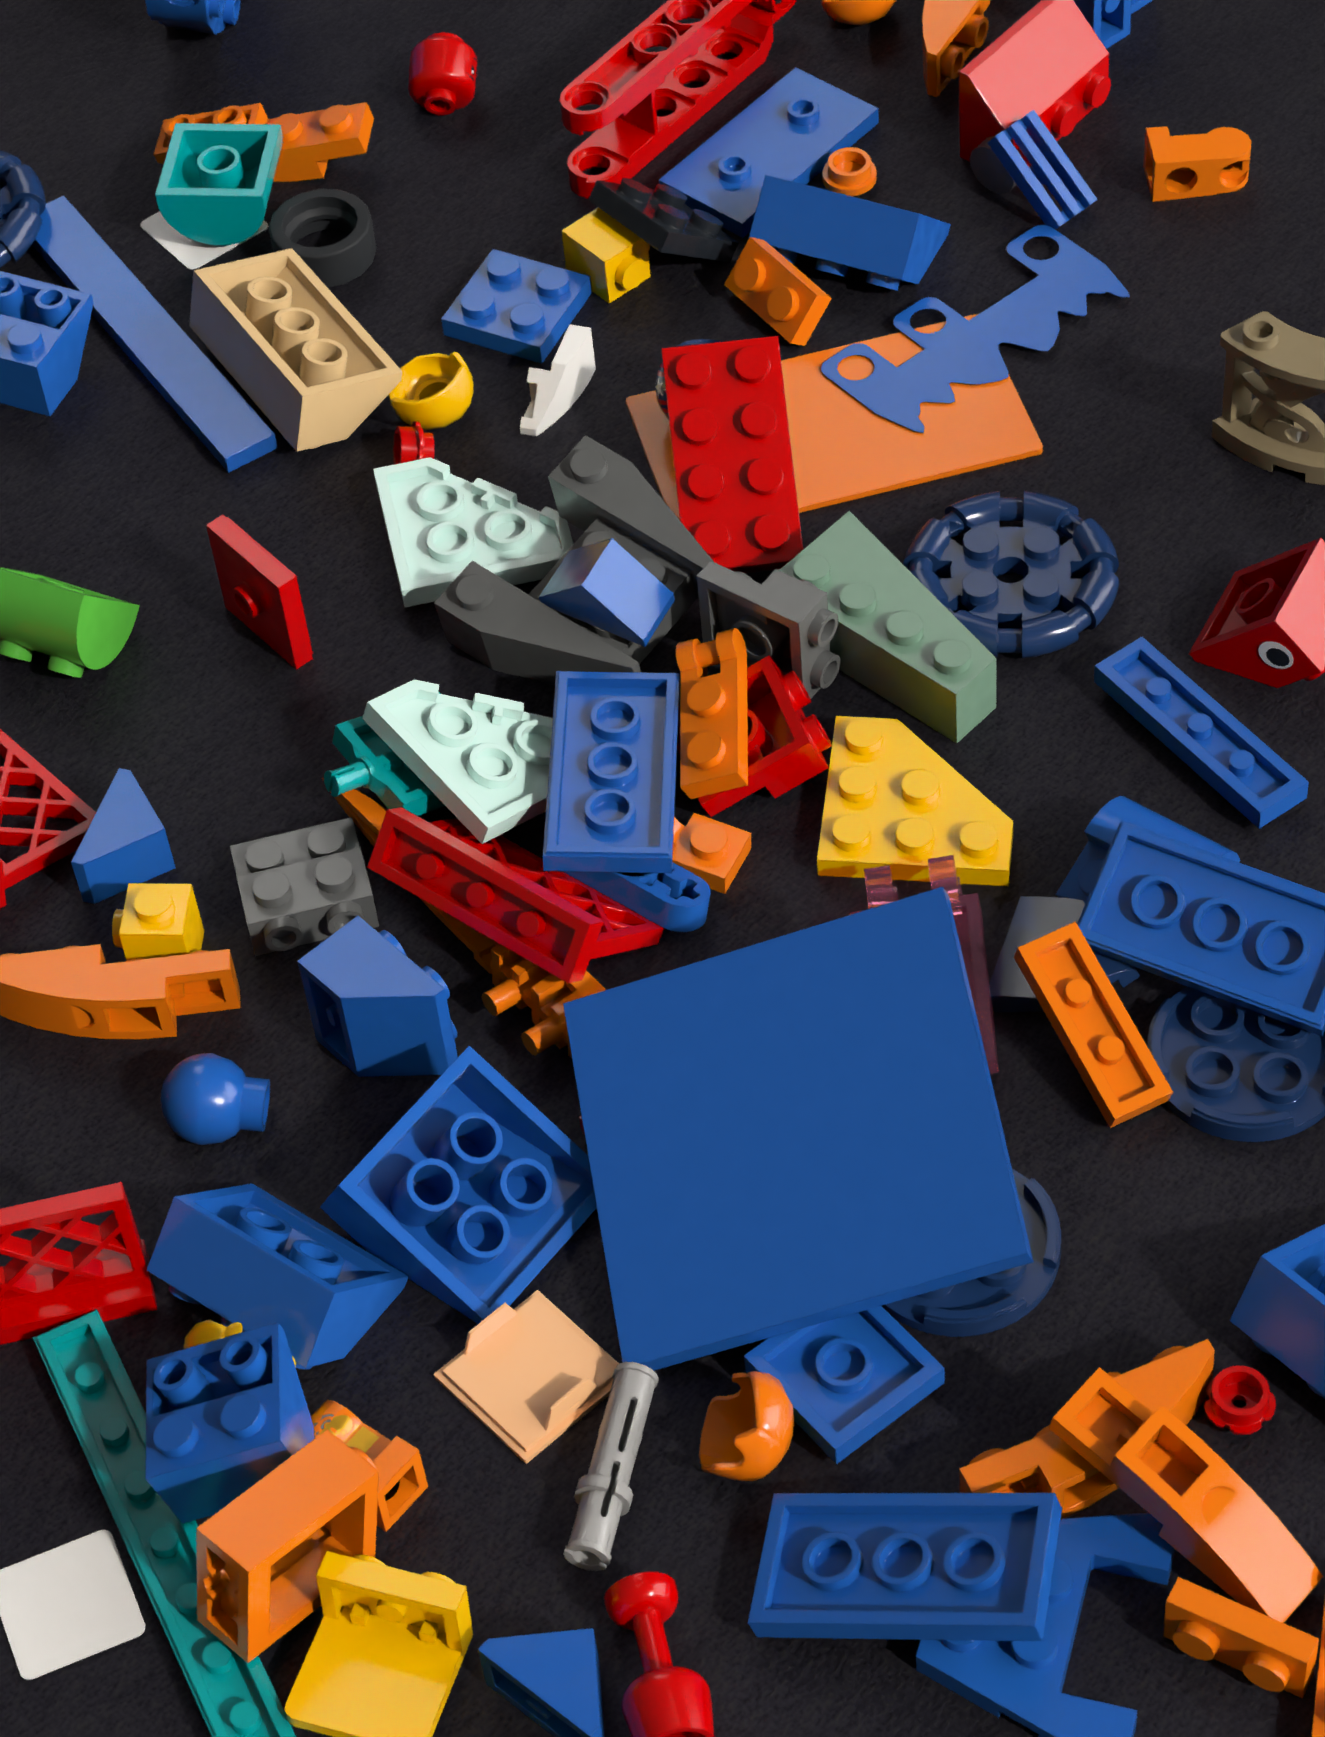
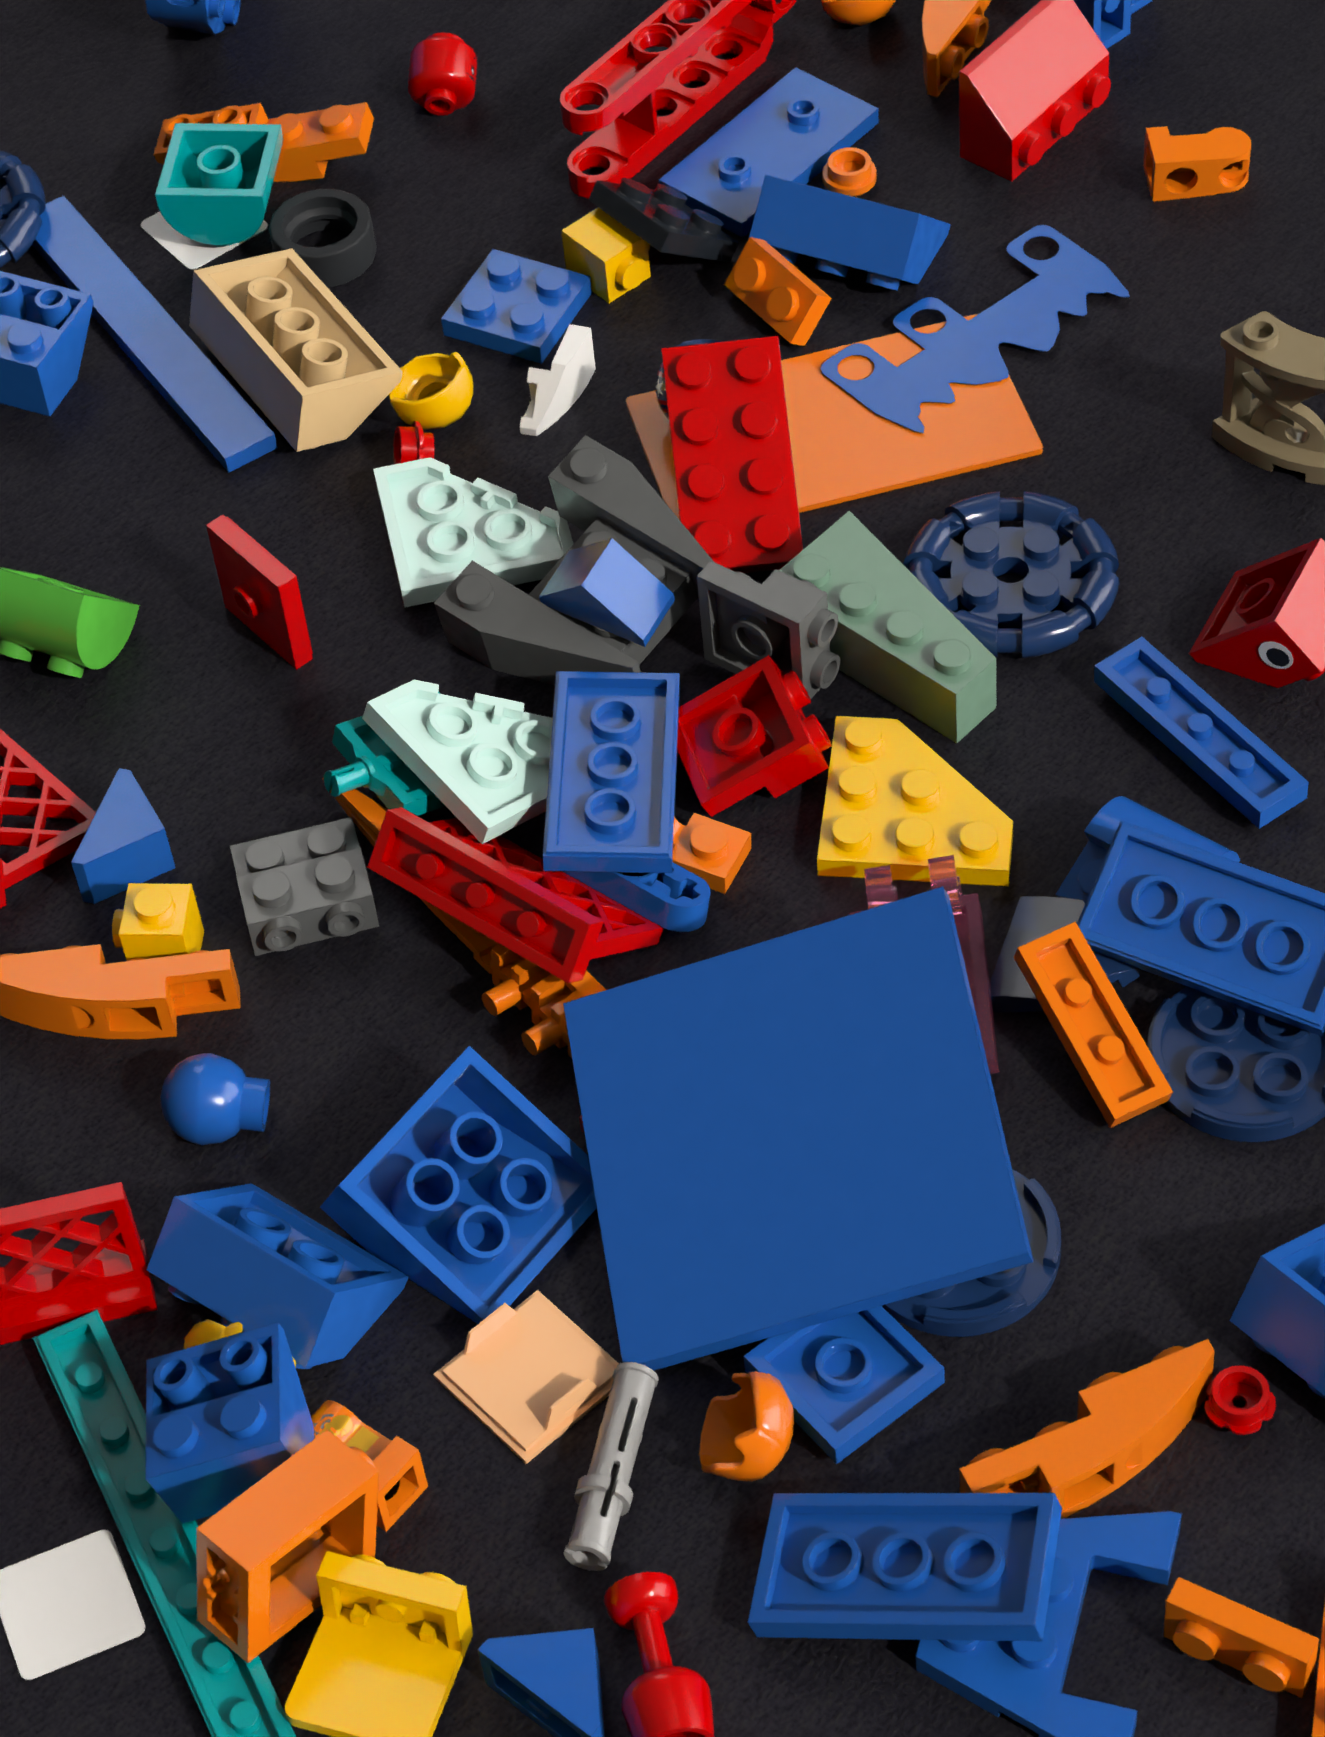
blue slope [297,916,458,1077] -> none
orange plate [676,628,748,799] -> none
flat silver tile [970,136,1022,194] -> none
blue tile [987,110,1097,230] -> none
orange slope [1049,1367,1323,1623] -> none

